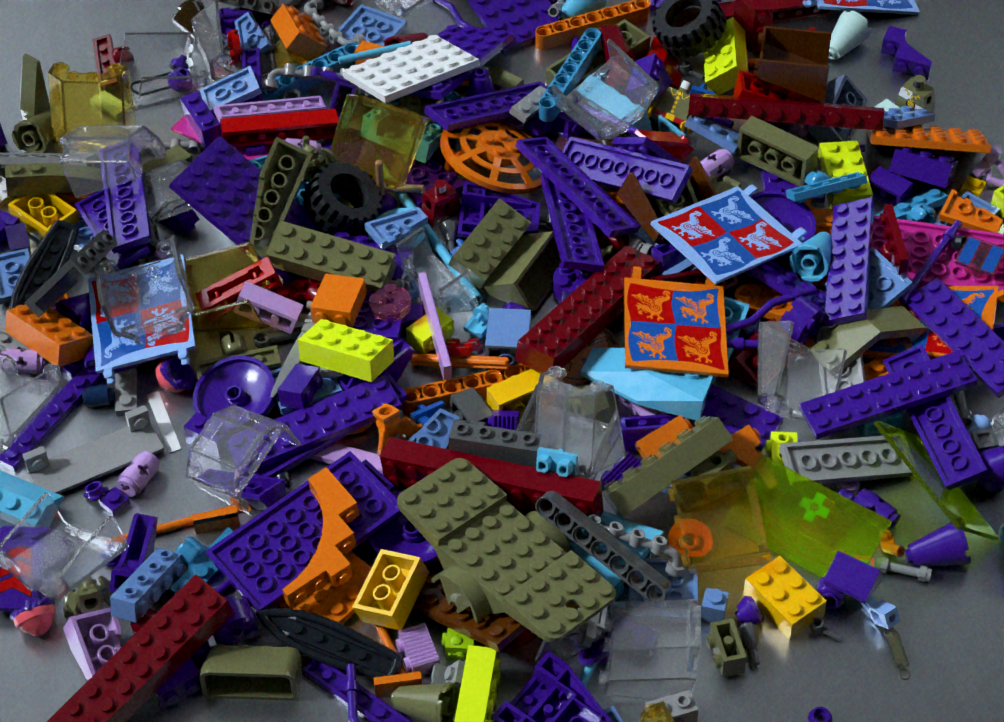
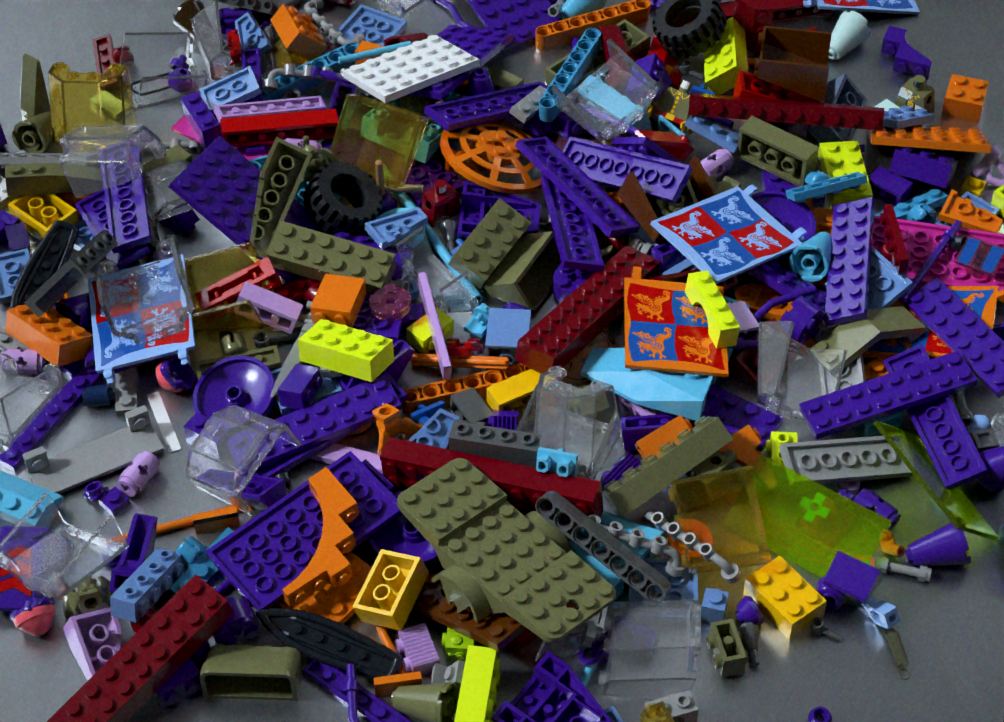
none -> light grey bar [641,511,741,583]
none -> neon yellow arch [685,270,740,349]
none -> lavender piece [727,301,761,334]
none -> orange brick [941,74,989,122]

